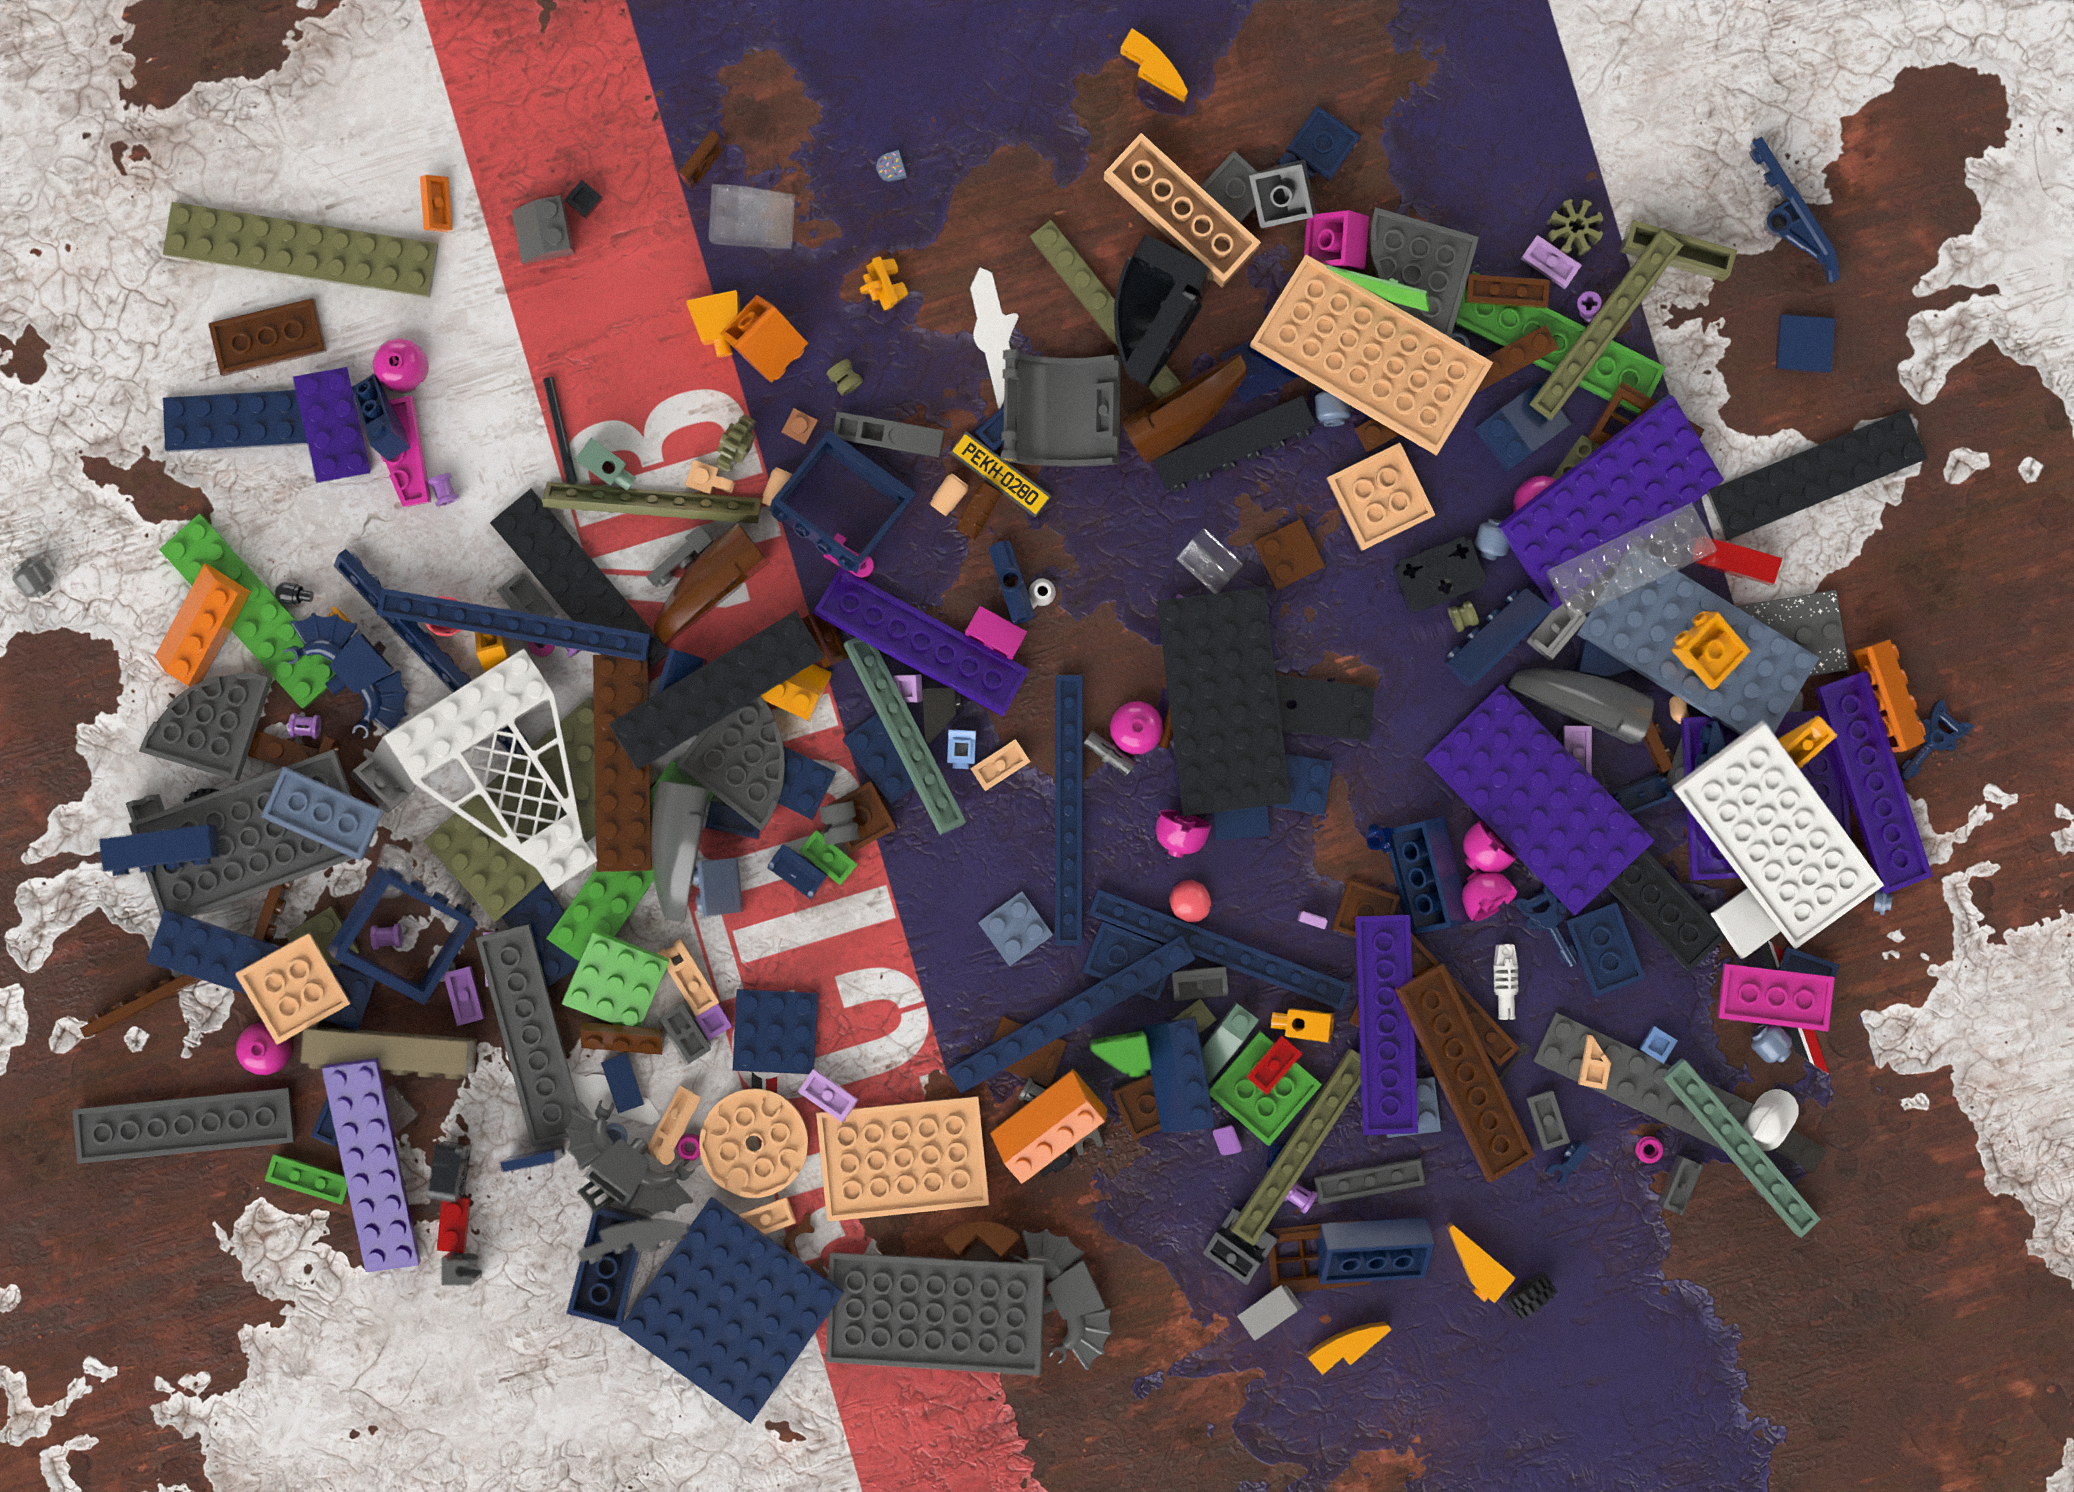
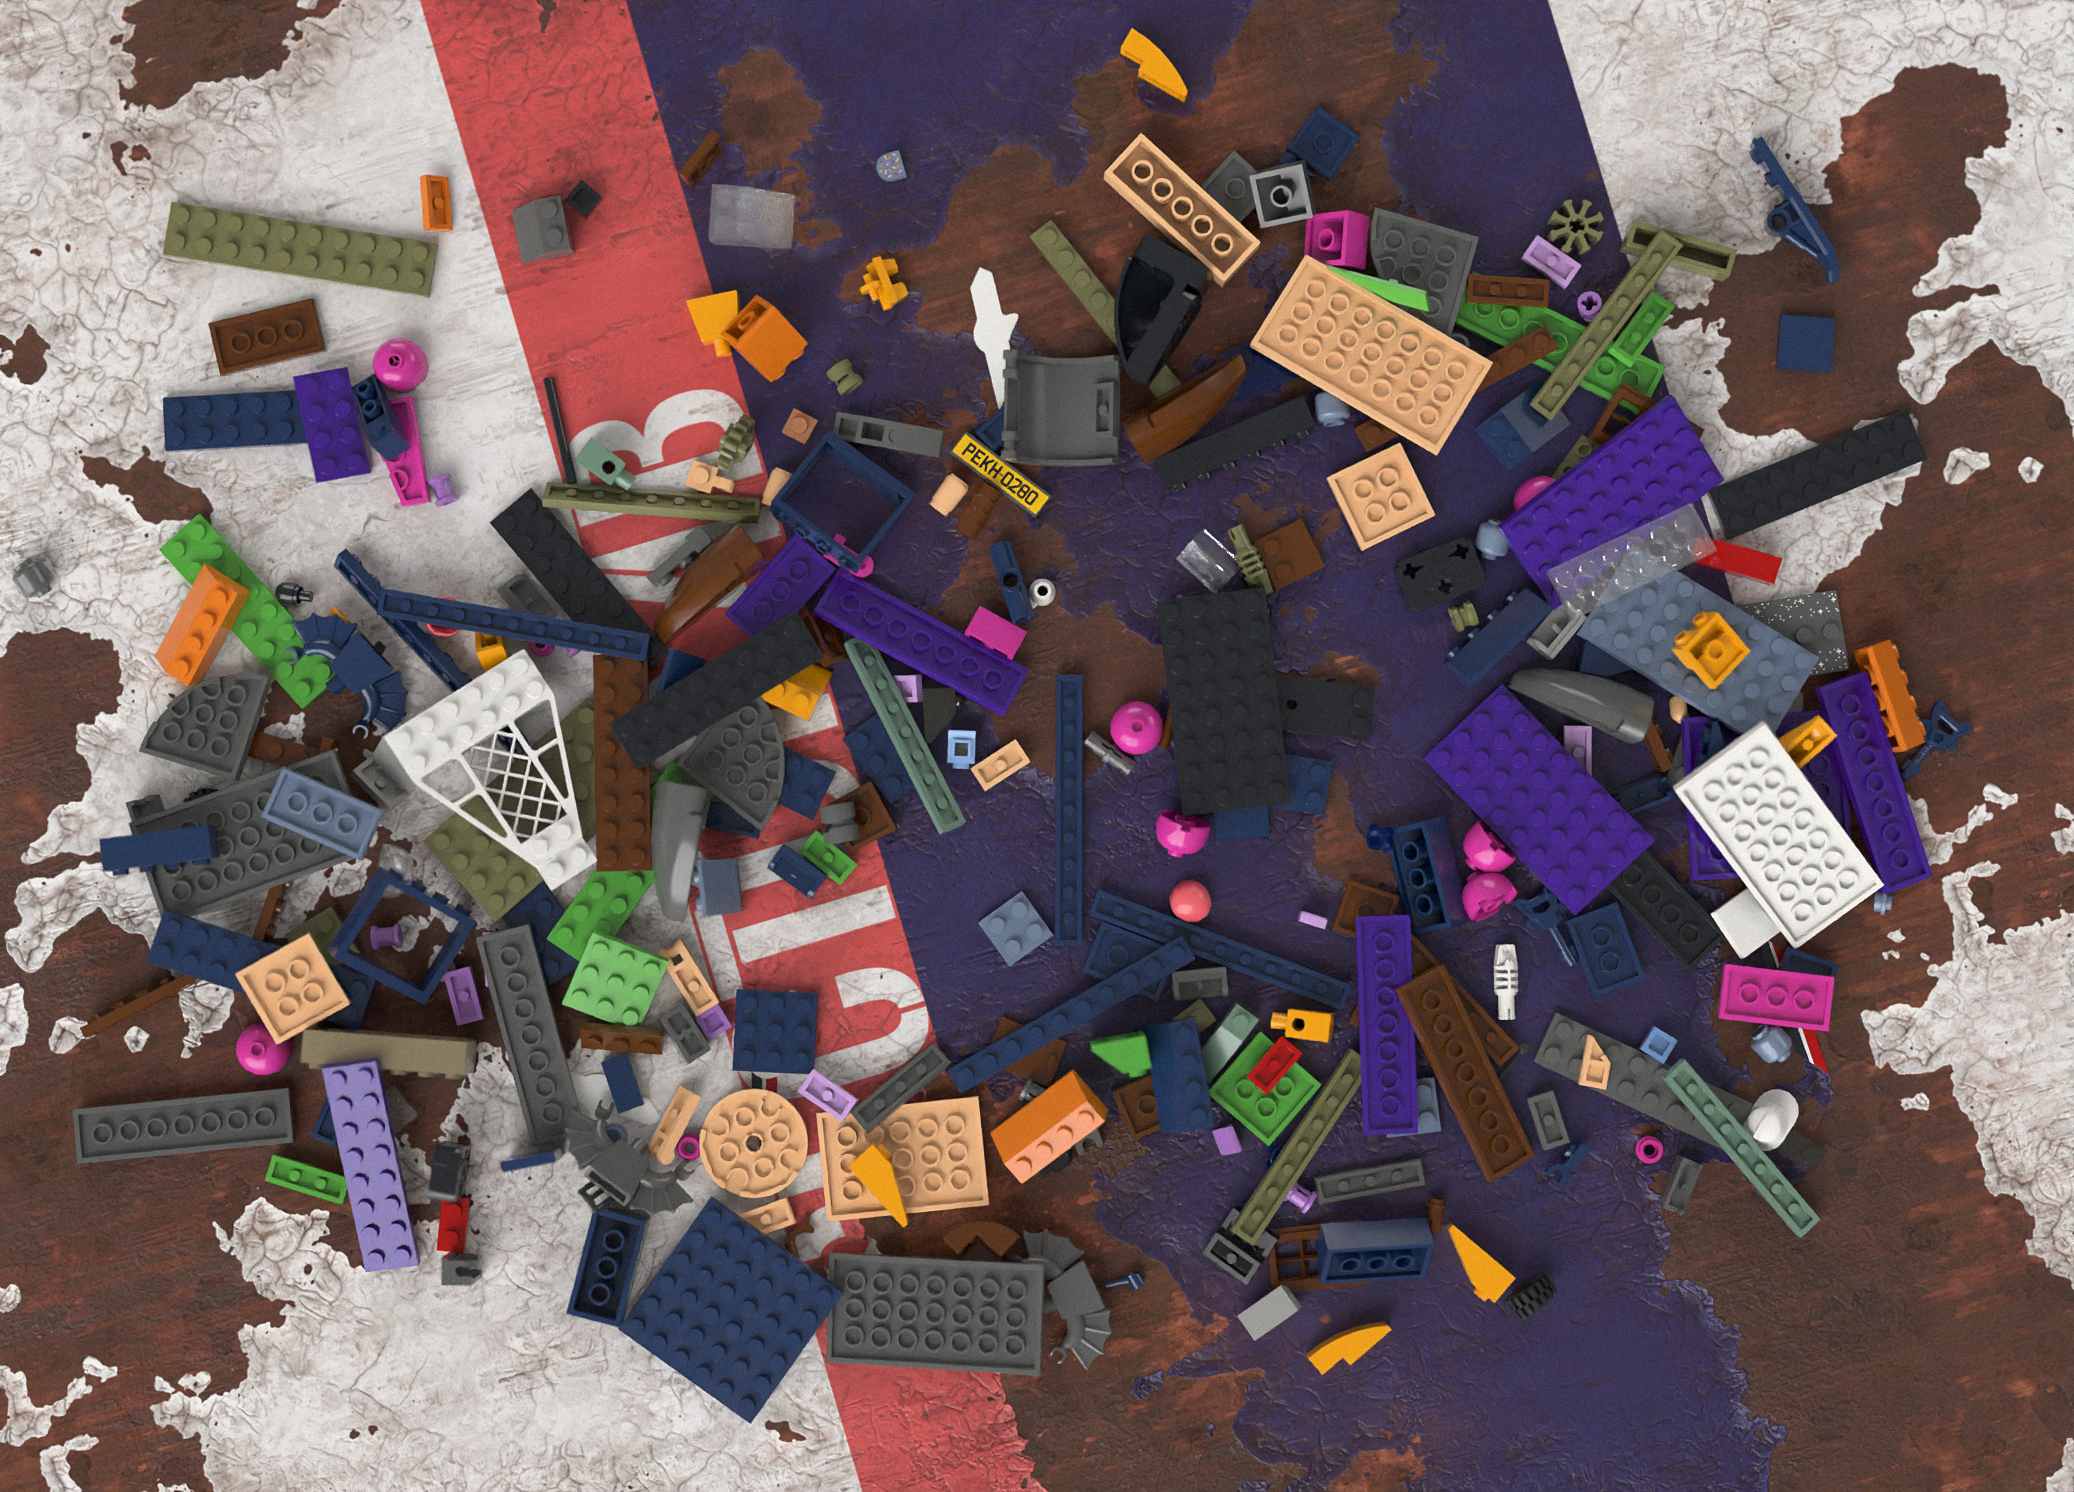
medium lavender bush [288,713,321,739] -> none
dark grey slope [577,1219,691,1264] -> none
none -> dark purple plate [725,533,837,637]
none -> light orange slope [848,1142,909,1228]
none -> dark grey tile [850,1042,951,1134]
none -> dark blue hand [1105,1271,1145,1290]
none -> olive hinge [1227,524,1273,595]
none -> reddish brown pin [1425,1196,1447,1232]
none -> bright green plate [1608,291,1675,368]

